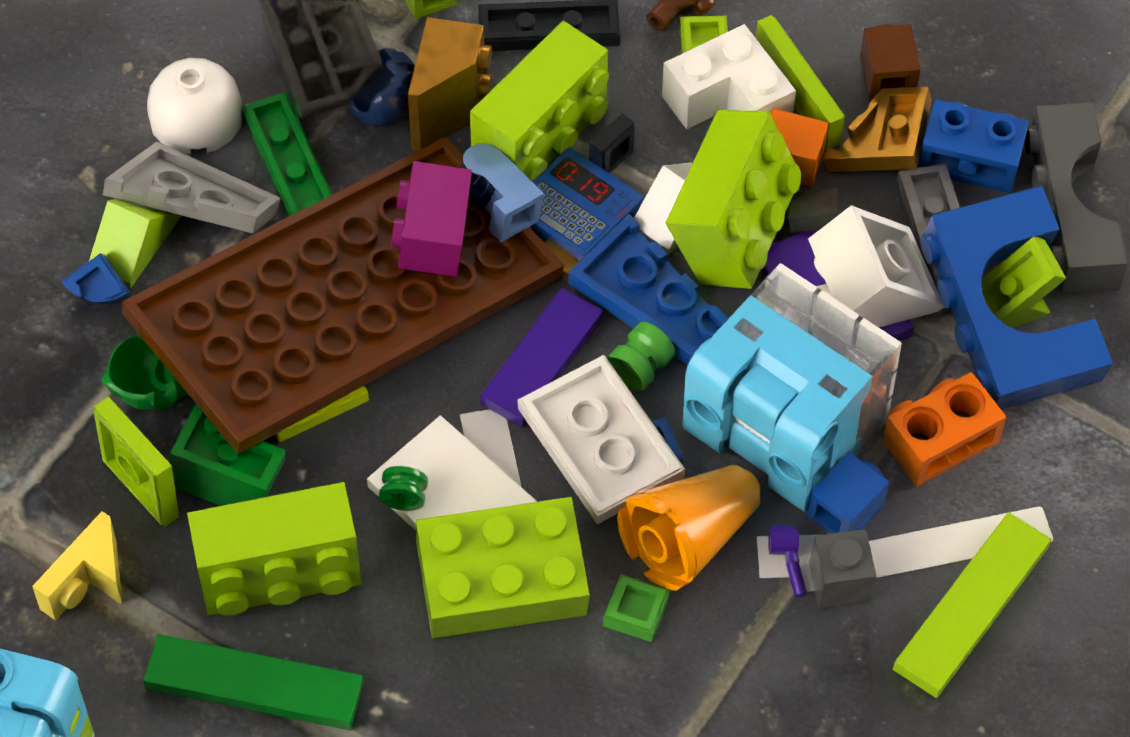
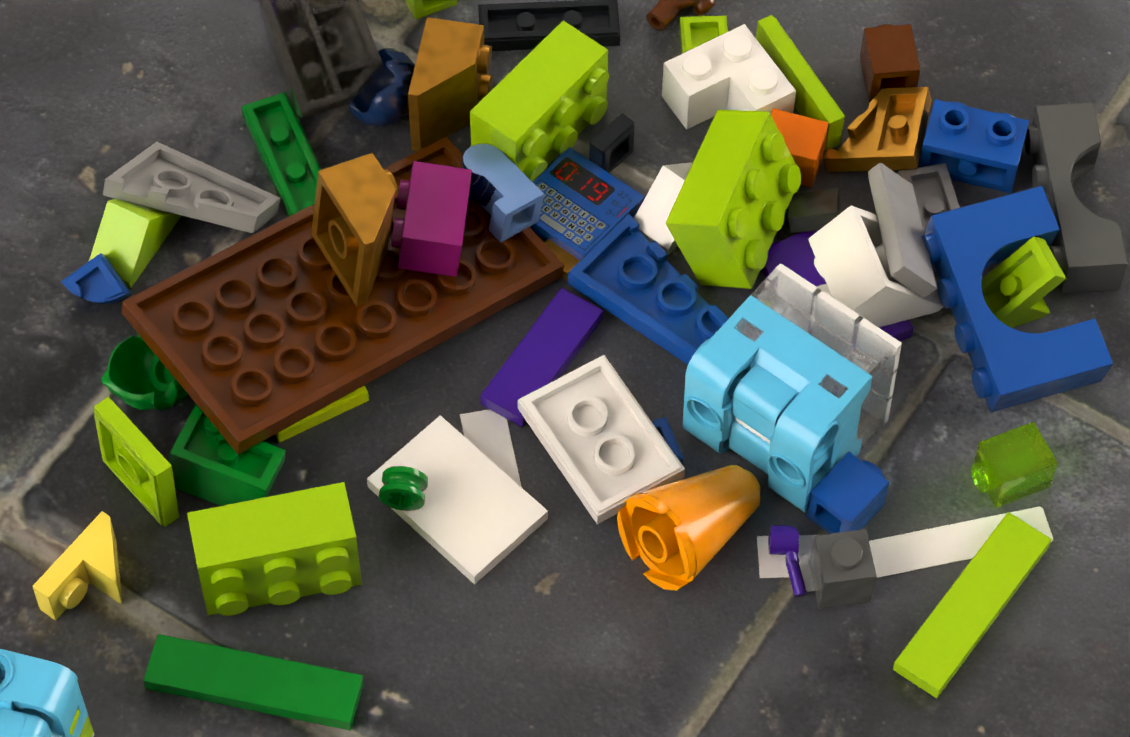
white cylinder [147,58,243,154] -> none
lime brick [416,497,590,639] -> none
bright green tile [603,574,670,642] -> none
bright green wheel [606,322,676,392] -> none
orange brick [882,372,1007,487] -> none
none -> pearl gold slope [311,153,398,307]
none -> light grey tile [868,162,937,298]
none -> clear neon green brick [971,421,1058,508]

